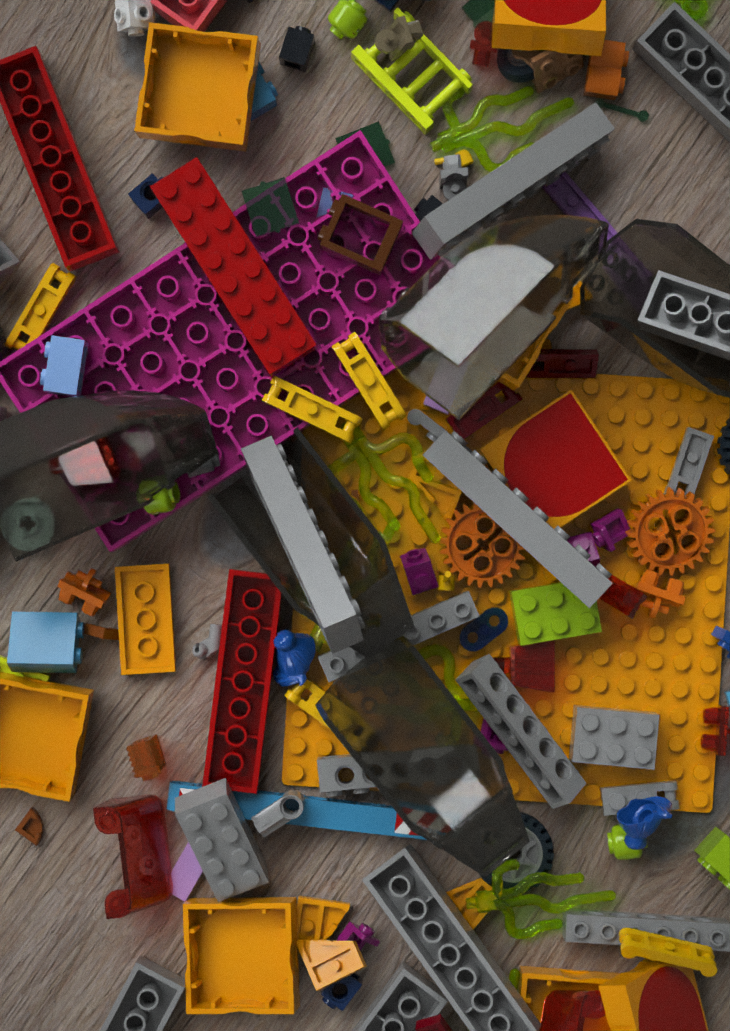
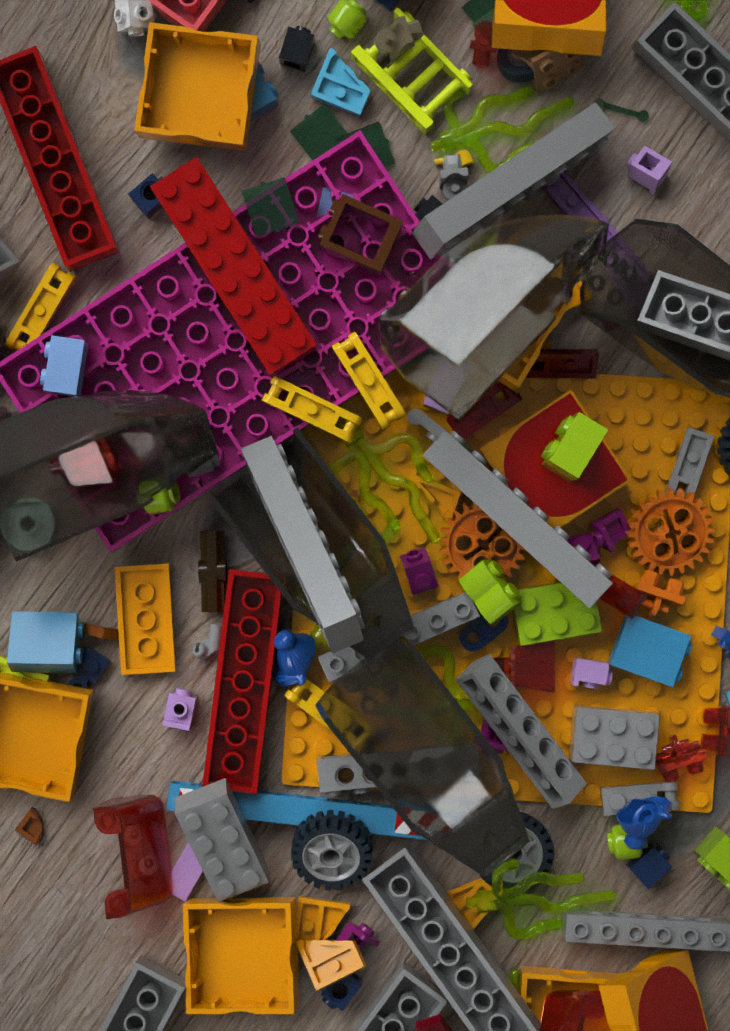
orange hips [57,568,111,616] -> none
clear orange brick [126,734,166,781] -> none
light grey piece [251,790,305,837] -> none
yellow hand [438,571,455,591] -> none
orange brick [583,40,629,100] -> none
yellow plate [618,928,717,977] -> none
none -> dark blue plate [67,646,111,689]
none -> lavender brick [162,688,198,731]
none -> dark brown piece [198,530,227,612]
none -> clear green piece [290,103,350,160]
none -> wheel [291,810,373,891]
none -> medium azure wing [311,48,370,117]
none -> lime brick [459,559,522,624]
none -> lime brick [540,412,608,482]
none -> lavender brick [570,657,613,689]
none -> dark azure brick [608,613,693,687]
none -> lavender brick [626,146,672,195]
none -> dark blue brick [626,843,672,889]
none -> clear red hips [655,734,707,783]

